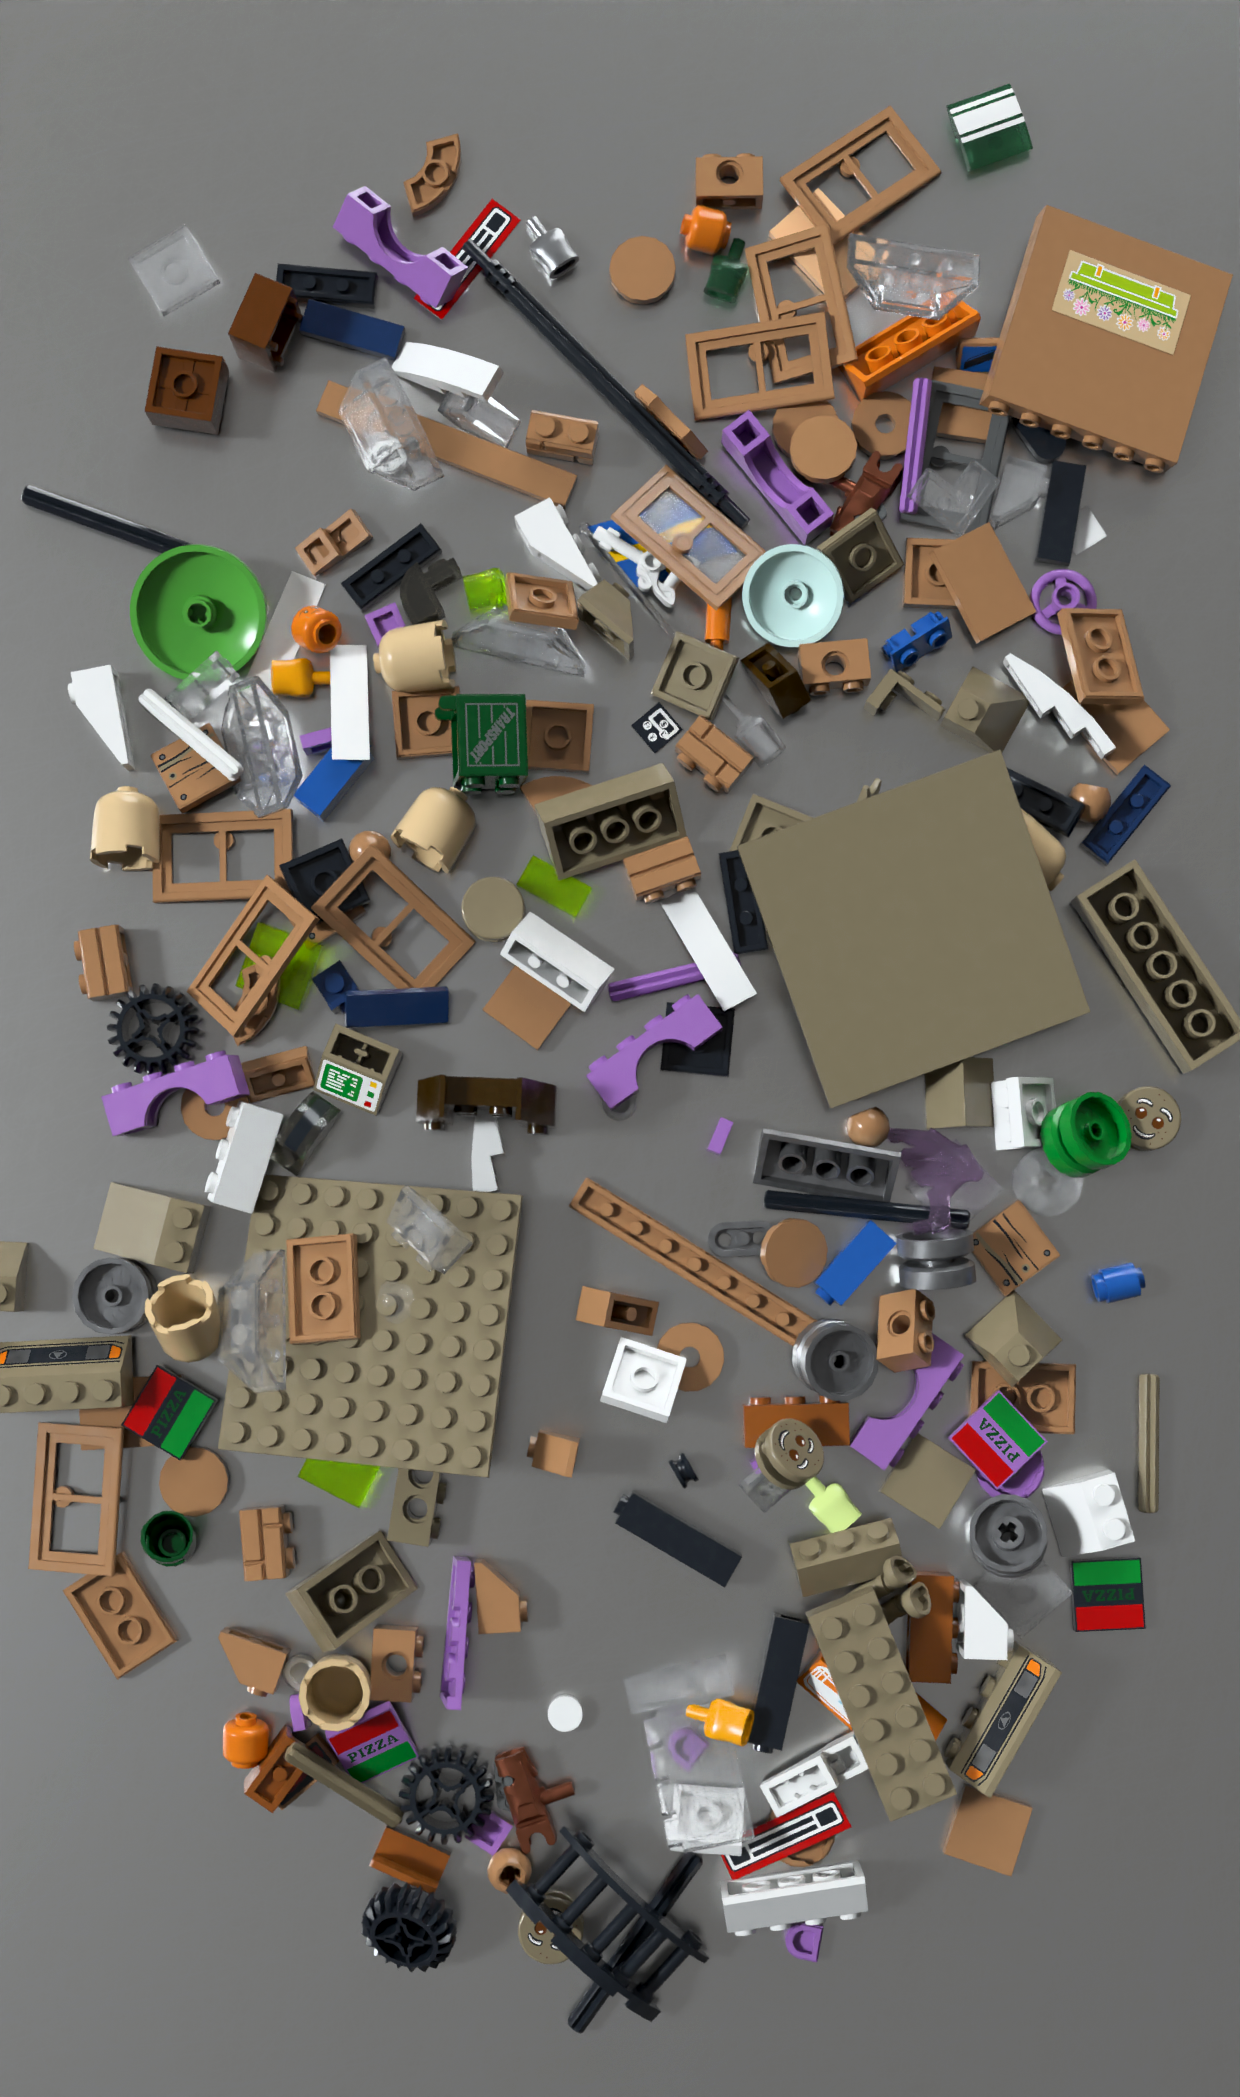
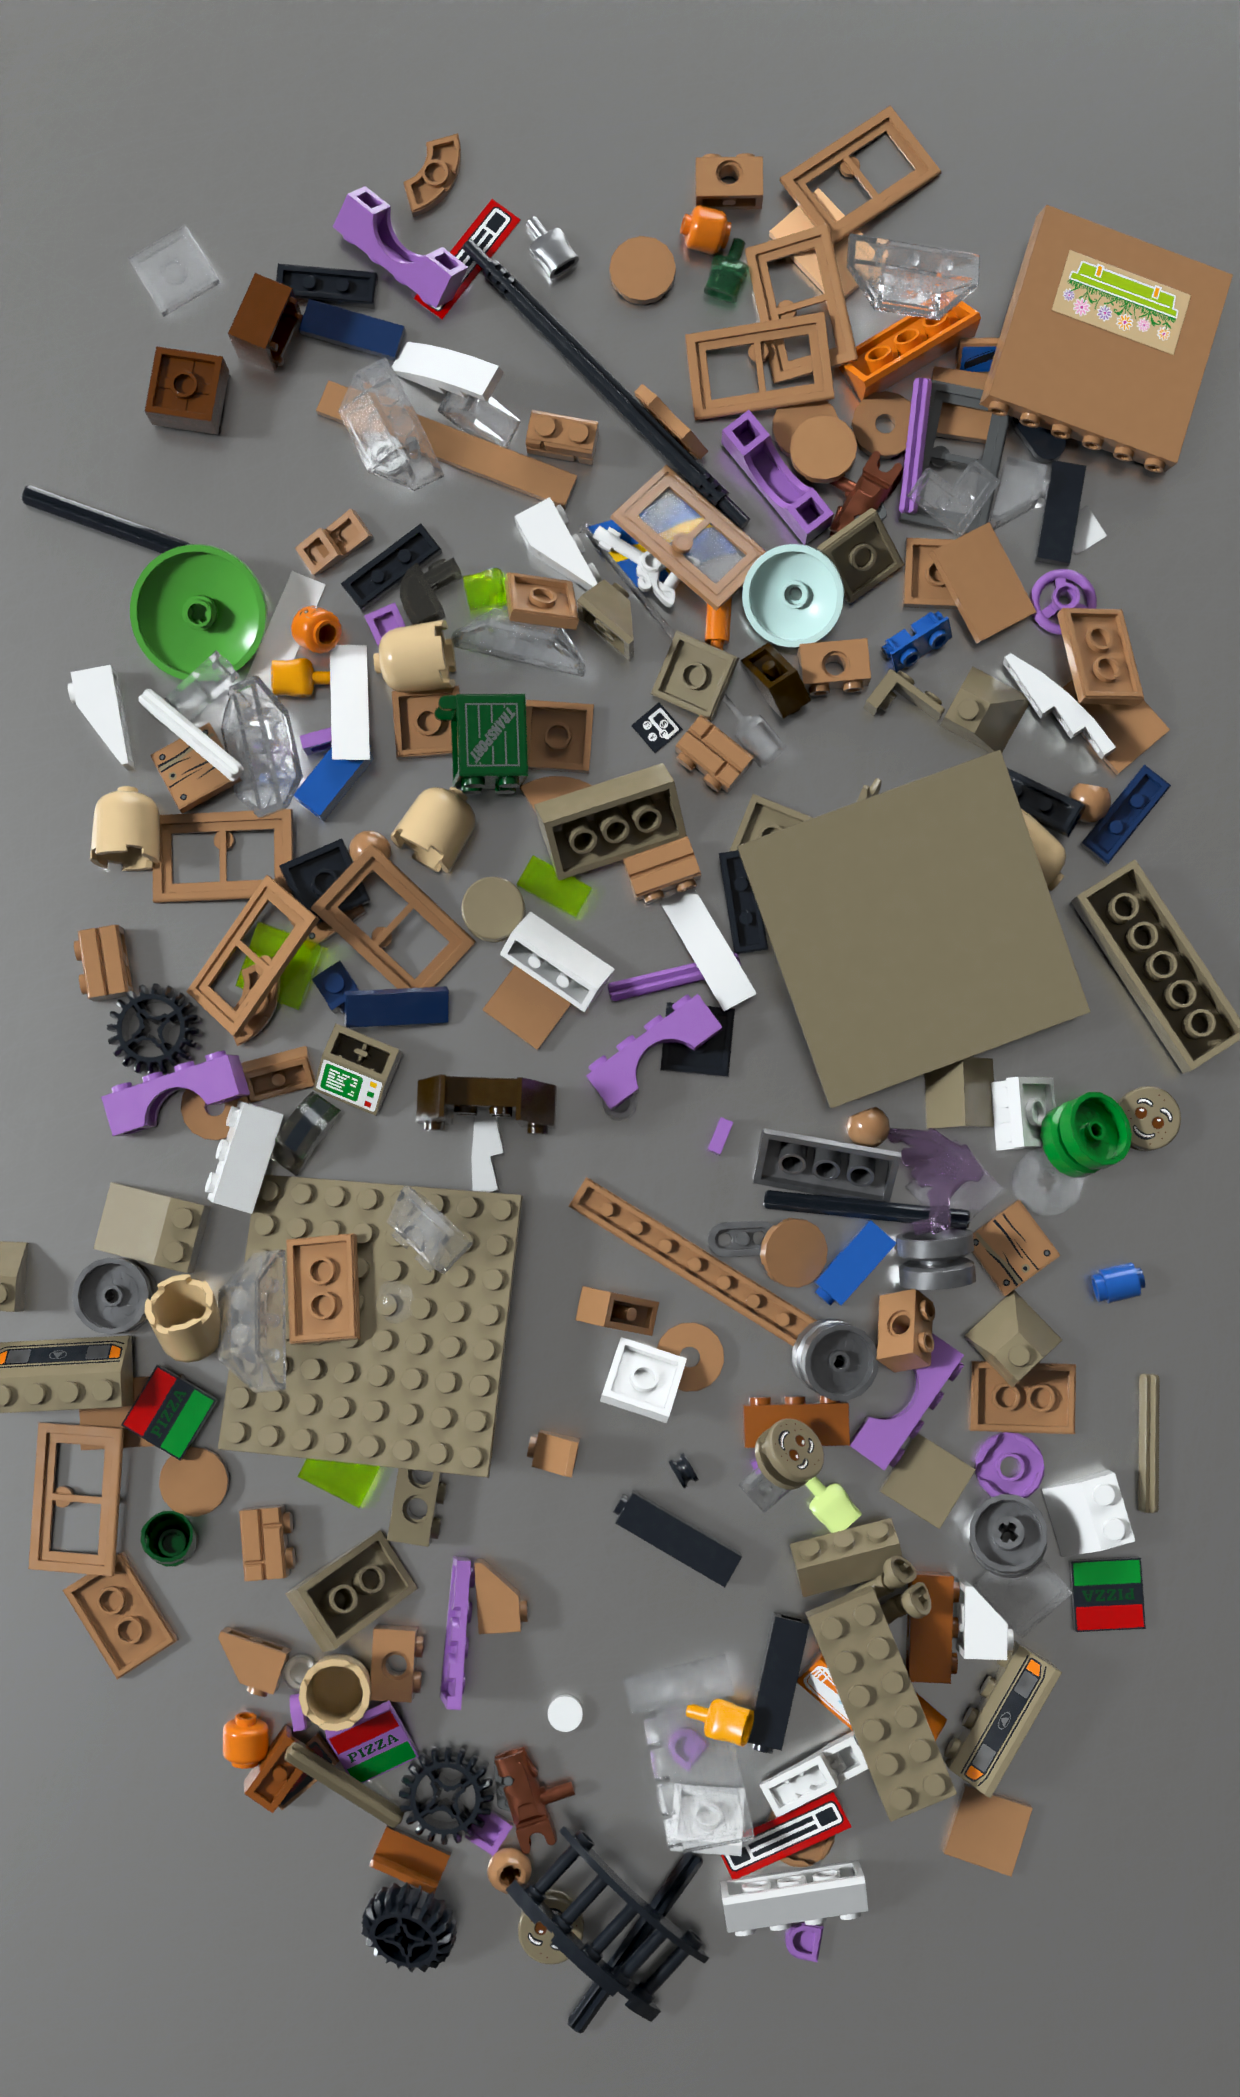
clear green slope [946,83,1033,171] -> none
tile [948,1390,1048,1490] -> none

